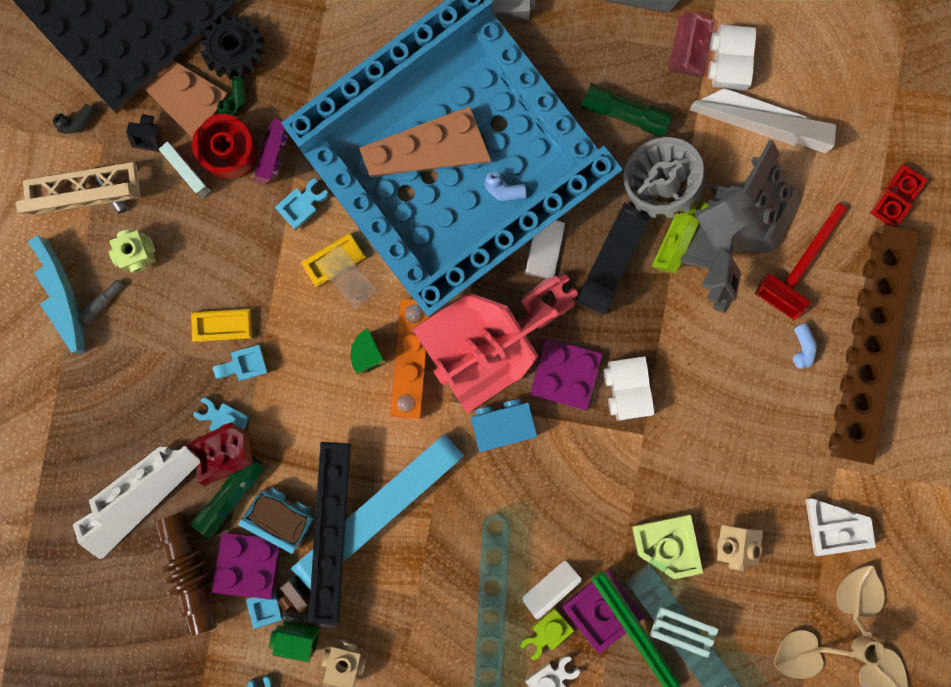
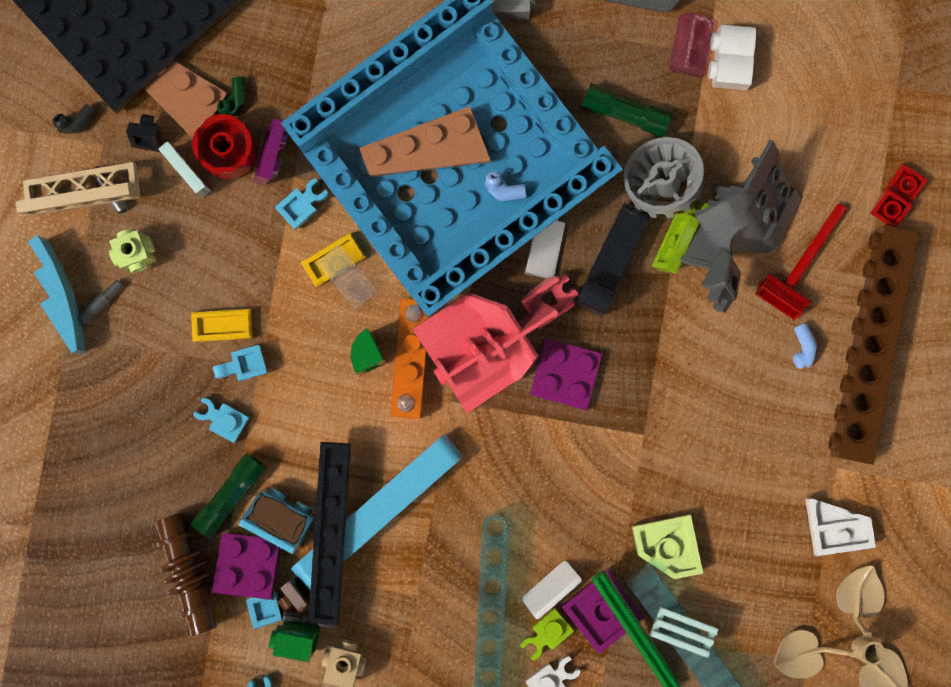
white wedge [73,446,200,559] -> none
dark red bracket [185,423,253,486] -> none
black gear [199,14,266,80] -> none
dark azure brick [470,399,537,452] -> none
white brick [604,356,654,421] -> none
white wedge [690,88,836,153] -> none
tan brick [717,525,763,571] -> none

